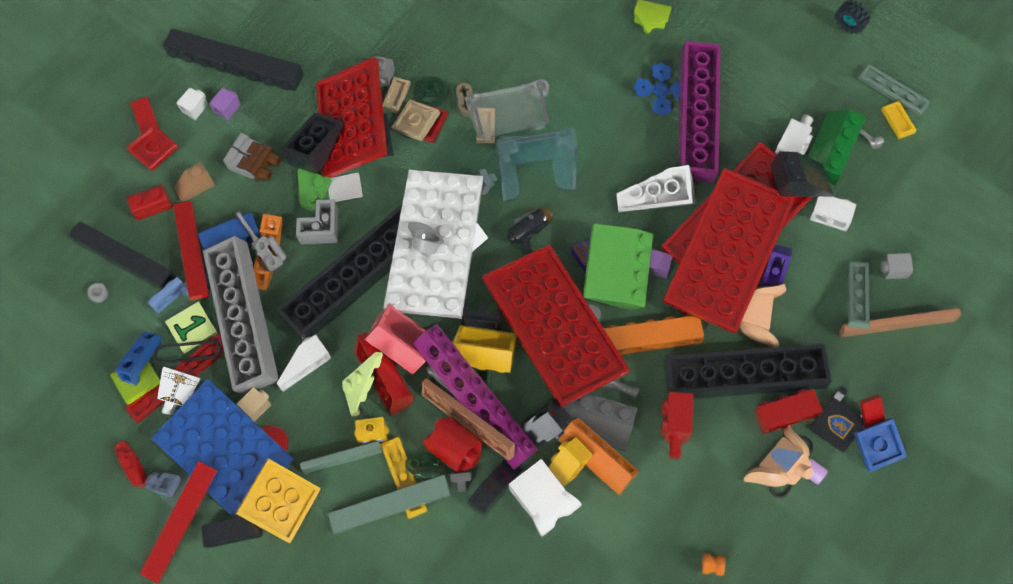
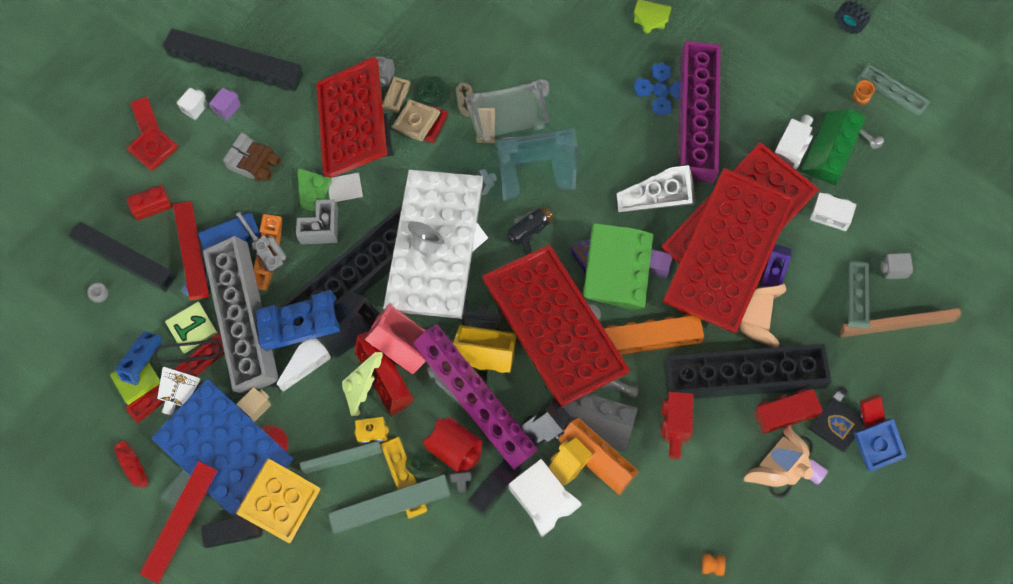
sand blue plate [145,472,182,497] -> none
medium blue plate [148,277,184,313] -> none
medium nougat slope [174,162,215,203] -> none
black slope [281,112,343,174] -> none
nougat tile [422,378,515,460] -> none
black slope [770,151,834,197] -> none
yellow tile [881,101,916,139] -> none
none -> blue piece [256,290,340,351]
none -> black slope [316,291,380,358]
none -> orange wheel [852,80,875,105]

